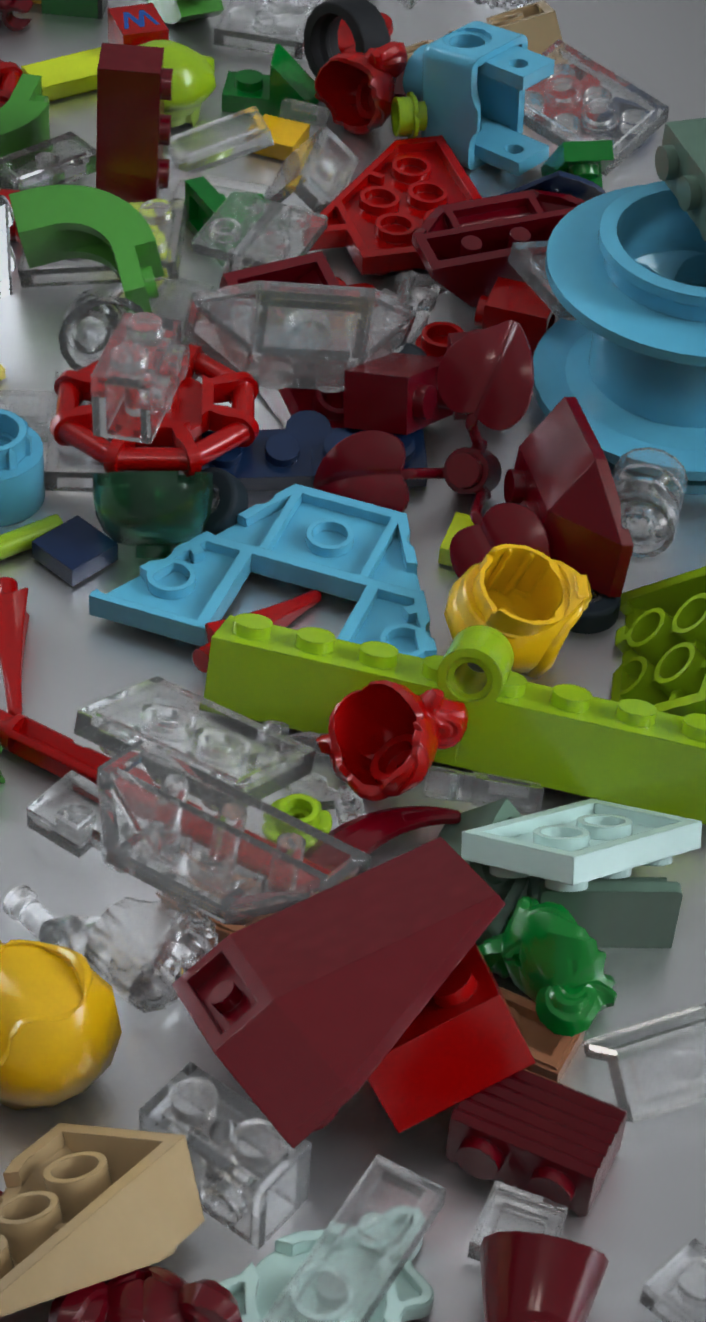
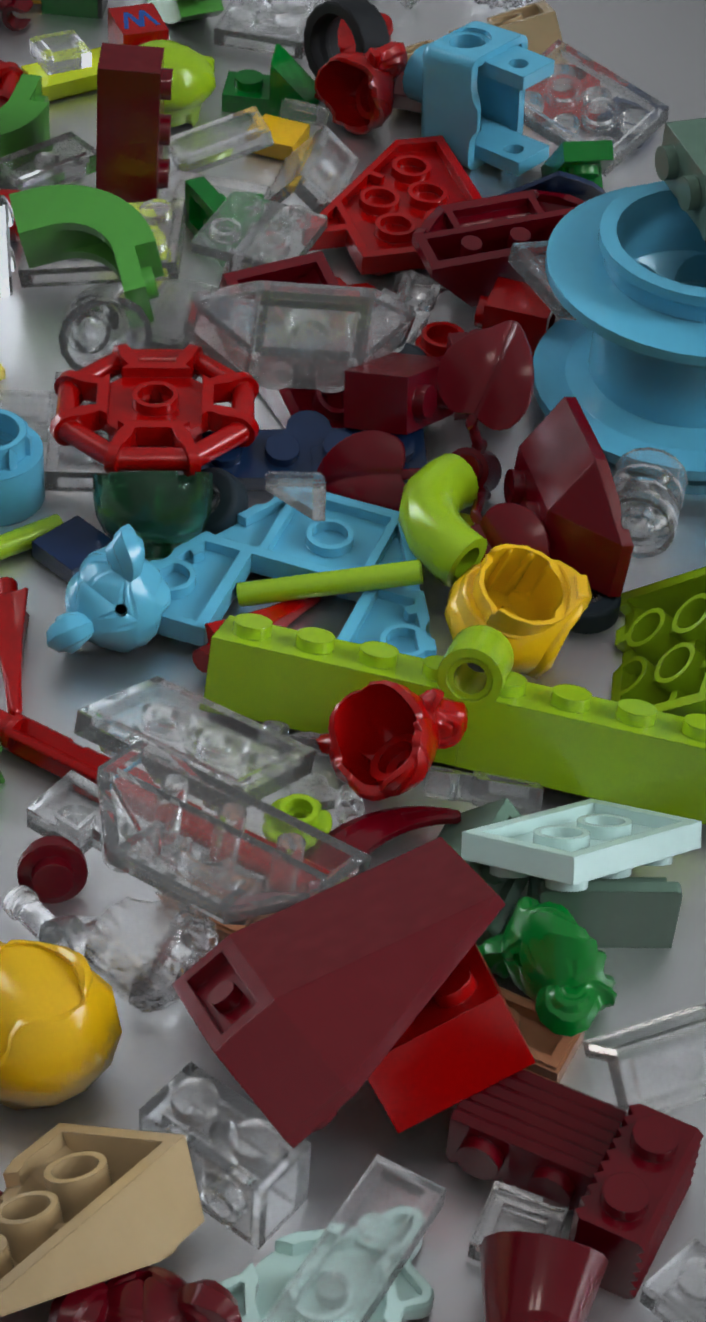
clear brick [90,312,190,444] -> none
lime plate [391,91,428,139] -> none
none -> dark red plate [17,836,88,904]
none -> clear tile [29,29,92,75]
none -> medium azure hair [46,523,171,654]
none -> lime bar [236,559,423,607]
none -> clear slope [265,471,326,521]
none -> lime cylinder [398,453,488,588]
none -> dark red brick [568,1103,703,1299]

